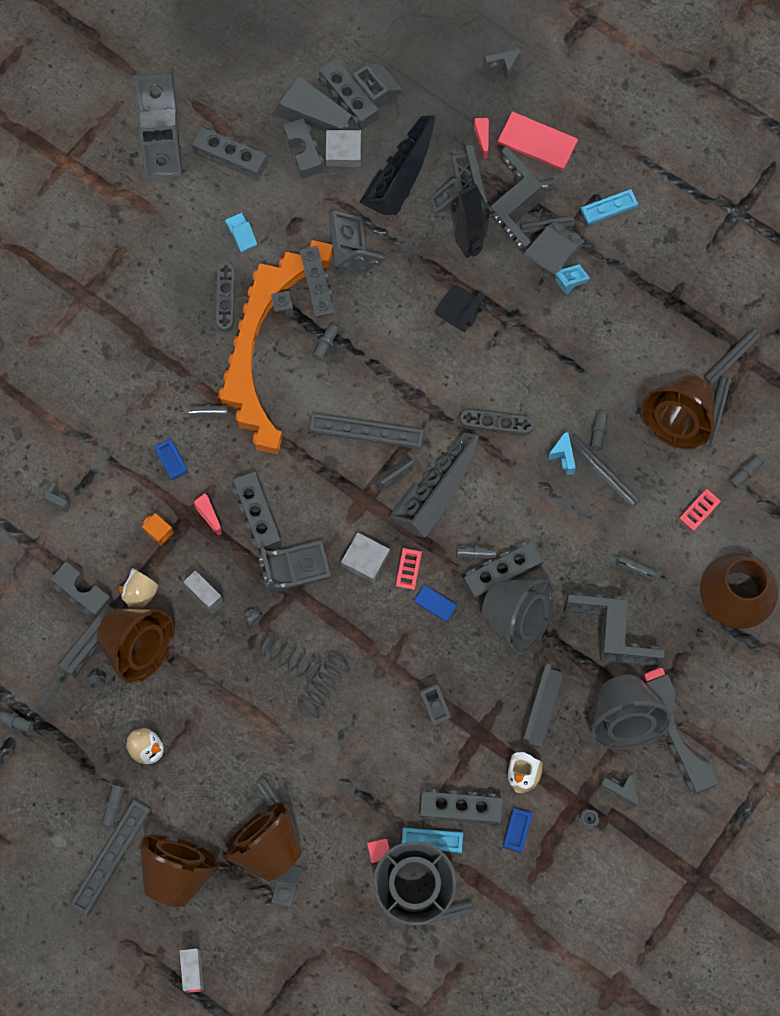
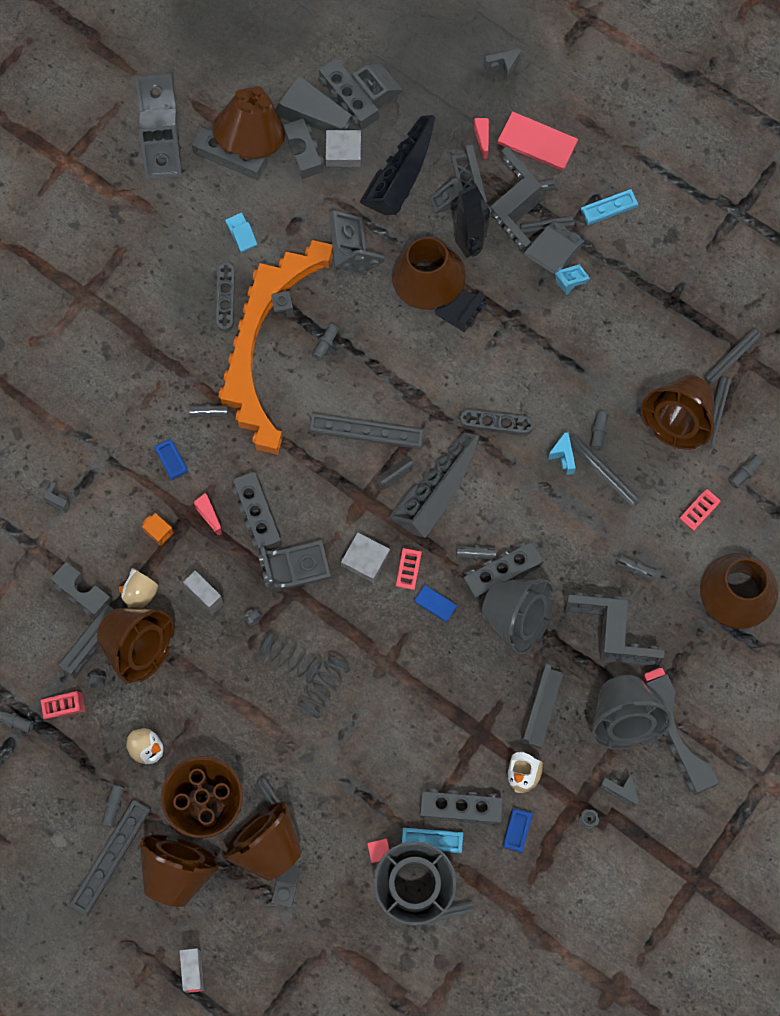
dark grey bracket [300,246,334,318] -> none
dark grey slope [419,683,451,725] -> none
none -> coral slope [41,691,85,719]
none -> reddish brown cone [161,756,243,838]
none -> reddish brown cone [212,86,285,159]
none -> reddish brown cone [392,237,466,310]

